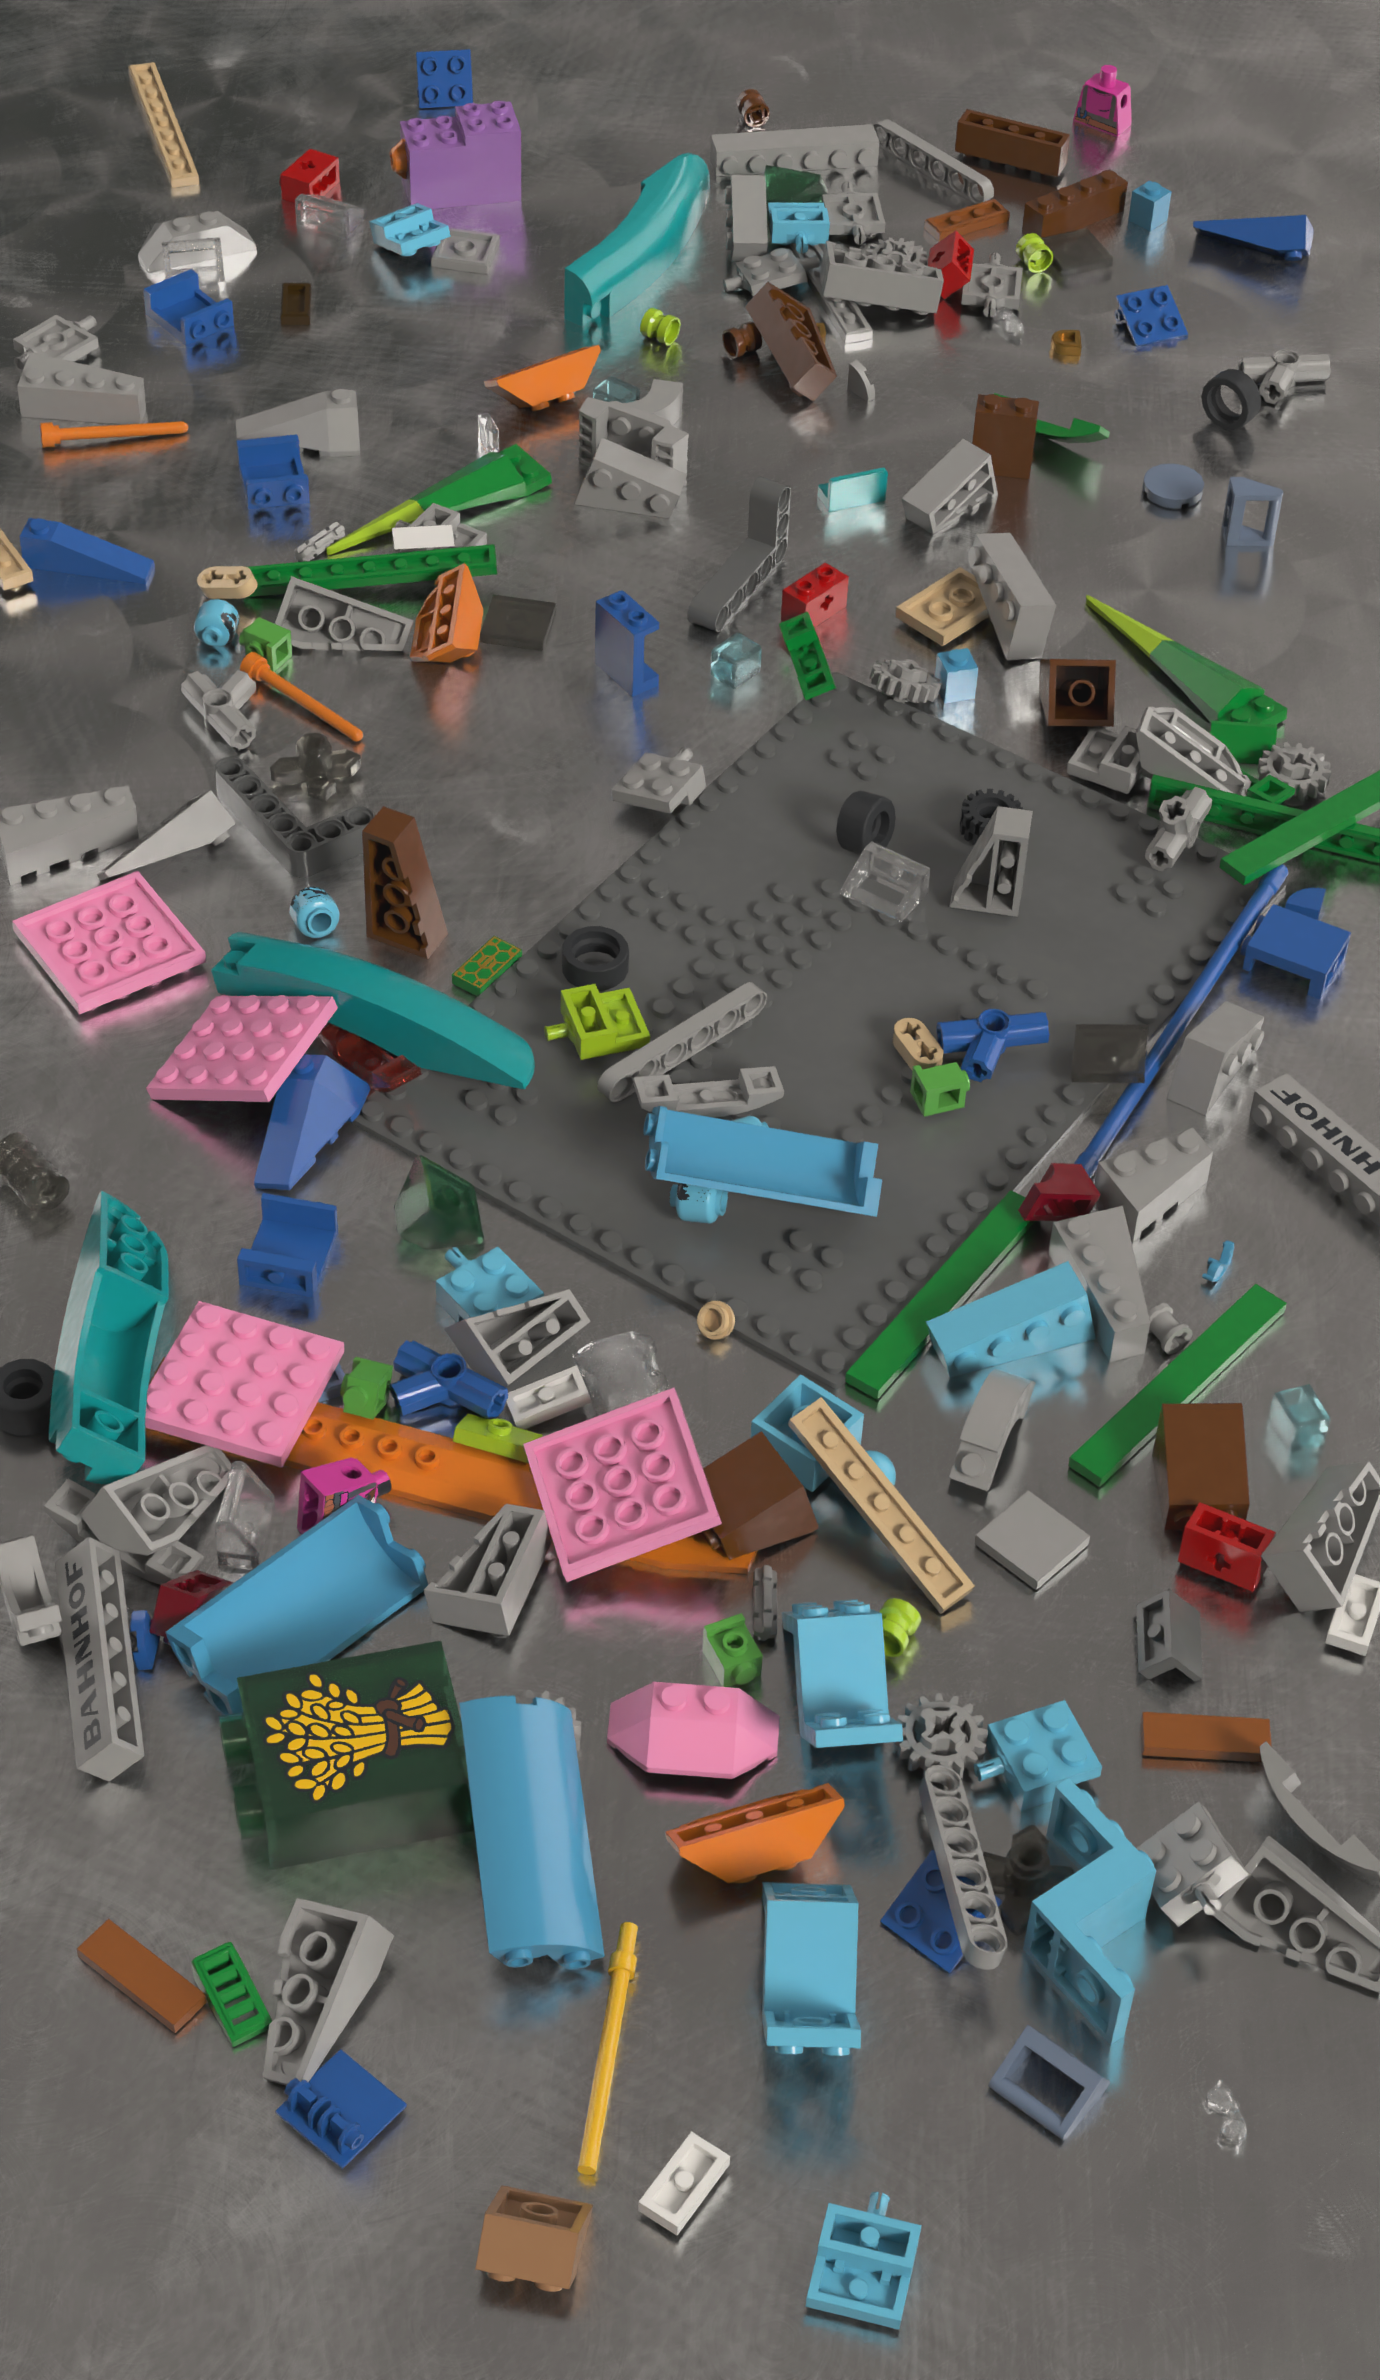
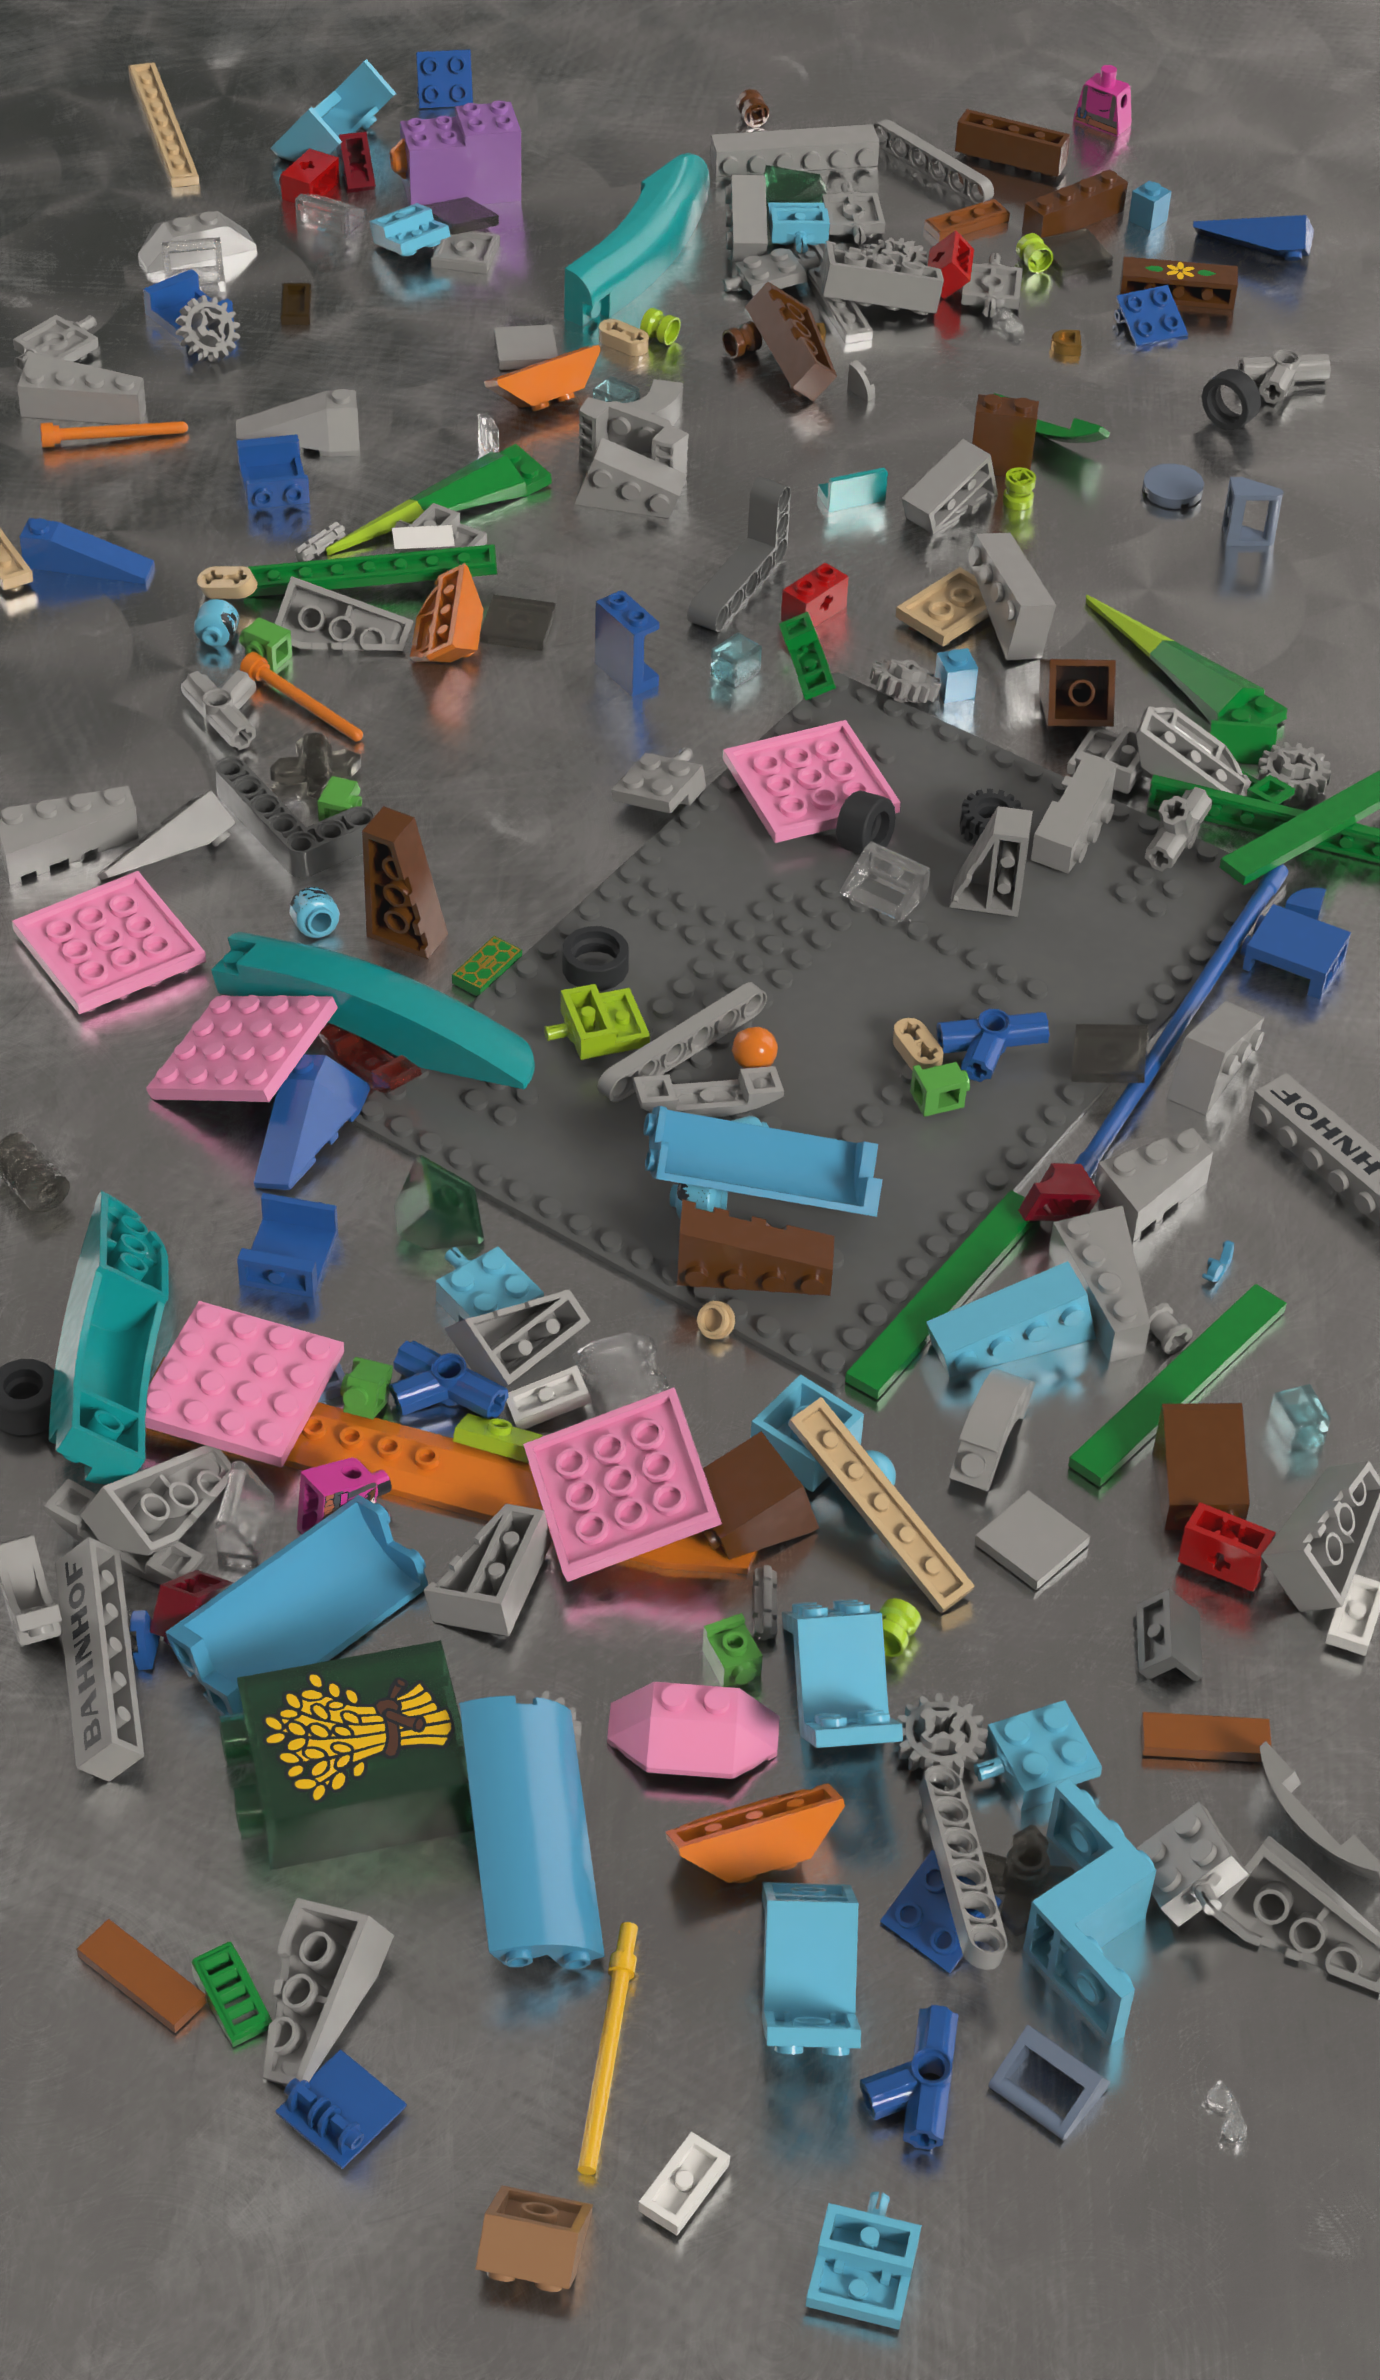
none -> light grey gear [175,295,240,362]
none -> medium azure windscreen [270,59,396,162]
none -> bright green brick [317,776,362,822]
none -> dark red arch [336,132,376,193]
none -> clear smoke tile [424,197,499,235]
none -> light grey tile [494,325,558,370]
none -> tan beam [599,319,649,356]
none -> reddish brown wedge [677,1199,835,1296]
none -> bright pink plate [723,720,901,843]
none -> orange piece [732,1027,778,1069]
none -> blue piece [860,2005,959,2150]
none -> lime wheel [1003,467,1036,511]
none -> light grey wedge [1031,750,1117,874]
none -> reddish brown brick [1120,256,1238,310]

